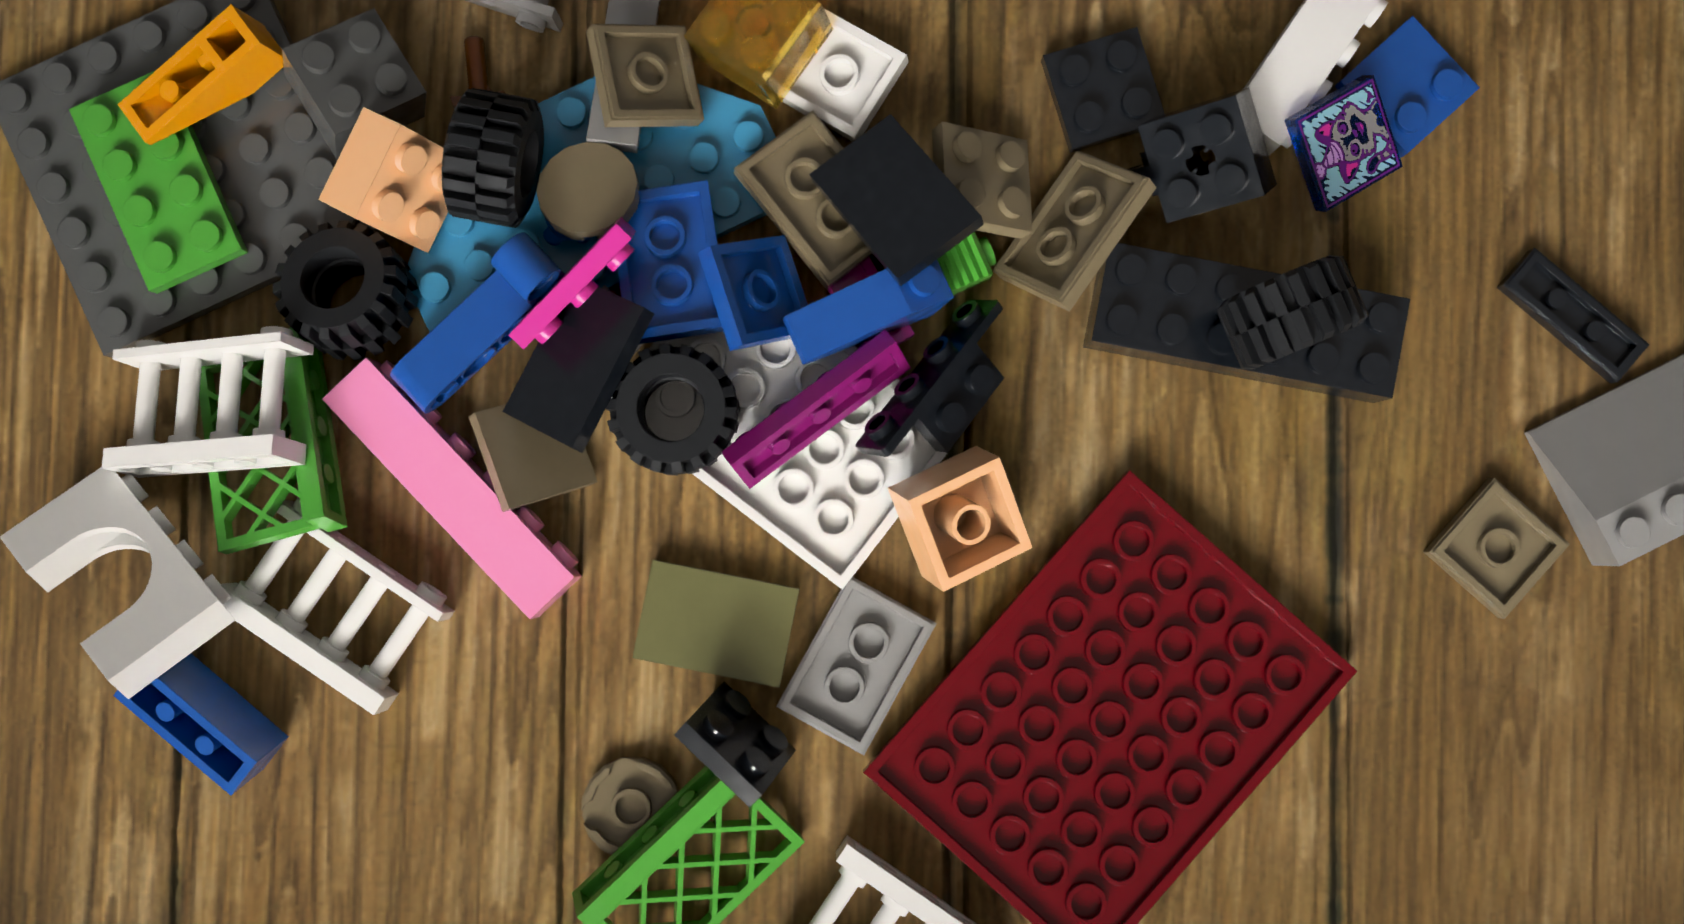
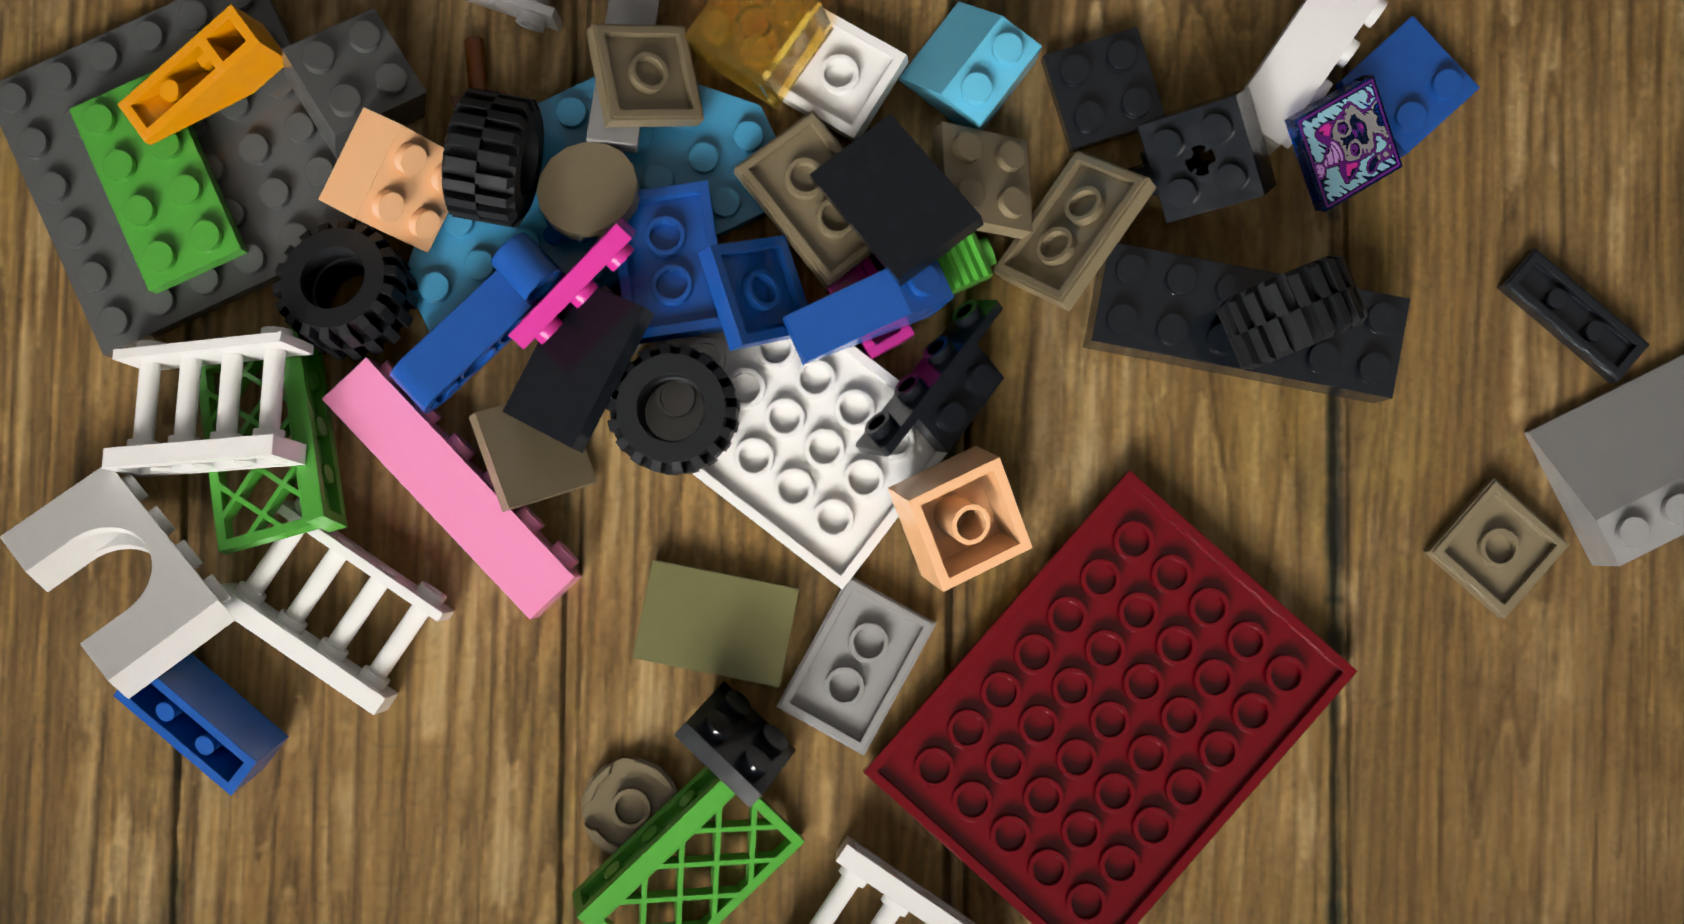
magenta plate [721,329,911,489] -> none
none -> medium azure slope [899,2,1042,130]

